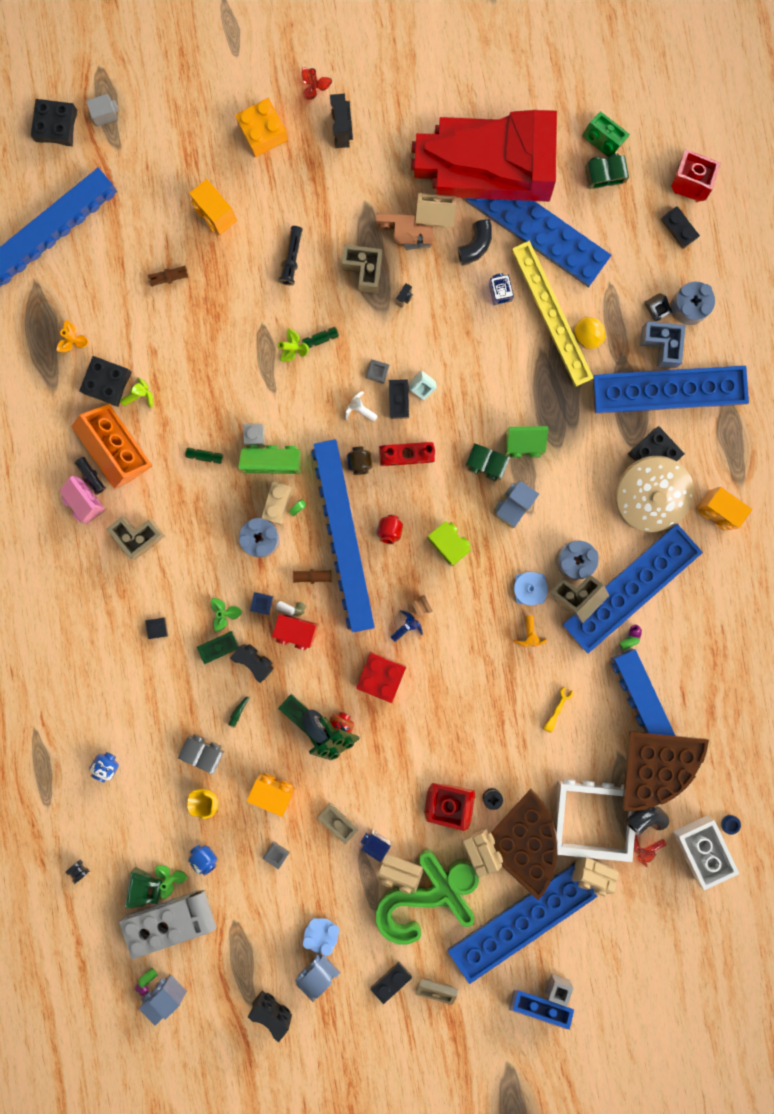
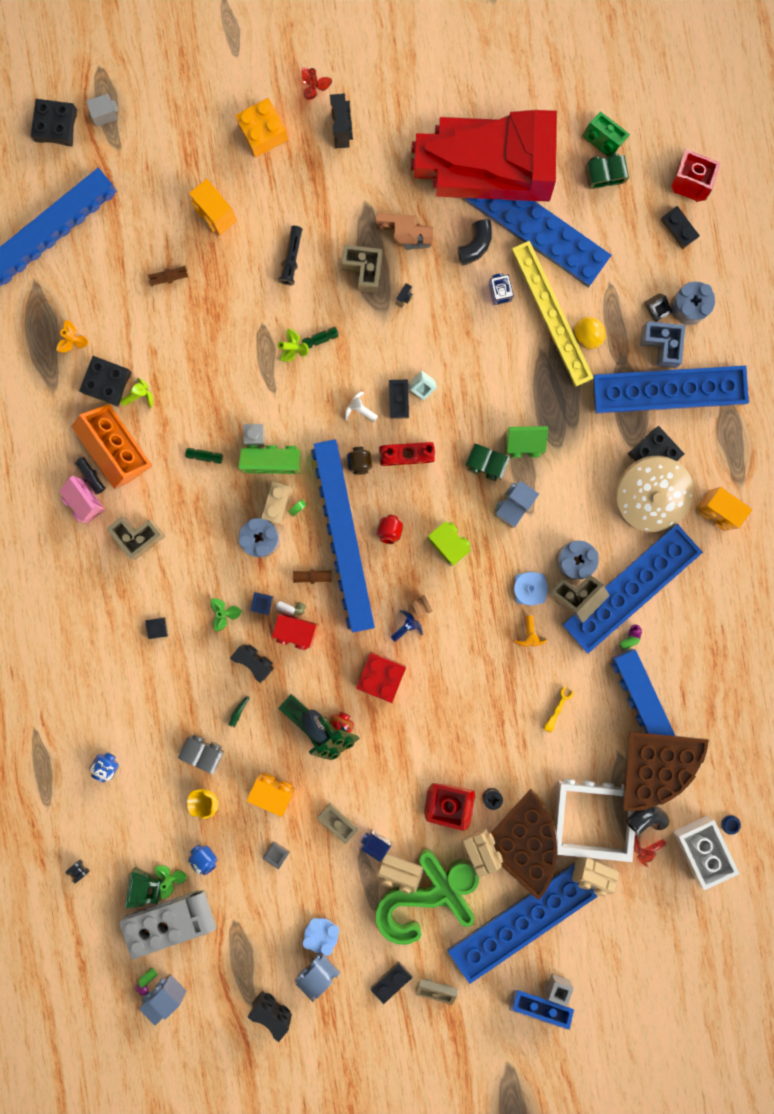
dark green plate [197,631,239,664] -> none
flat silver tile [366,359,389,384] -> none
tan brick [415,193,456,228] -> none

